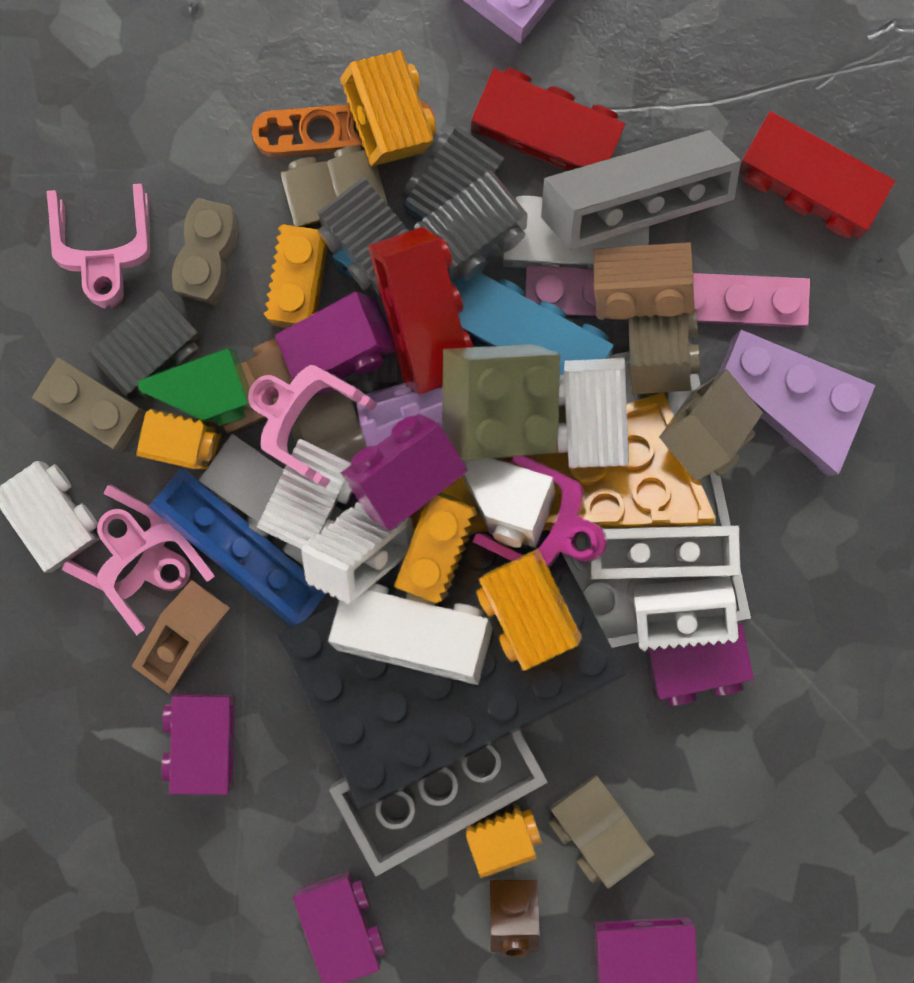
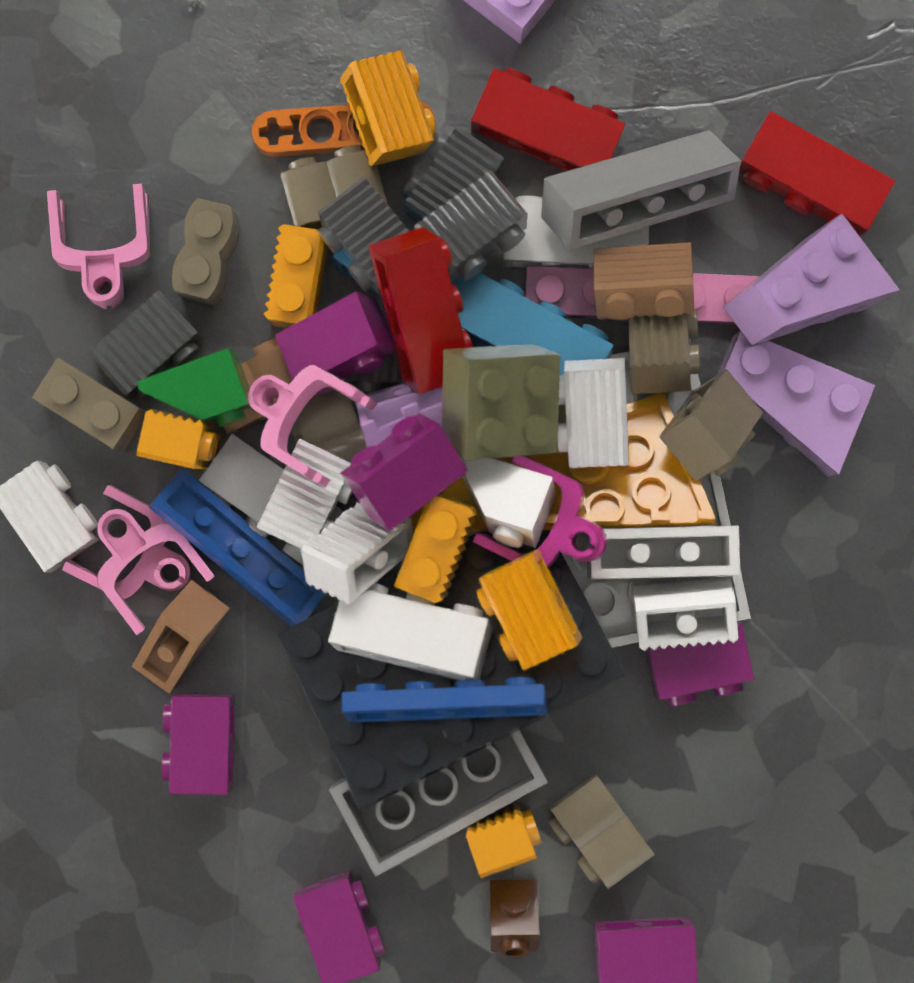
none -> blue plate [342,677,548,722]
none -> lavender wedge [723,214,900,345]

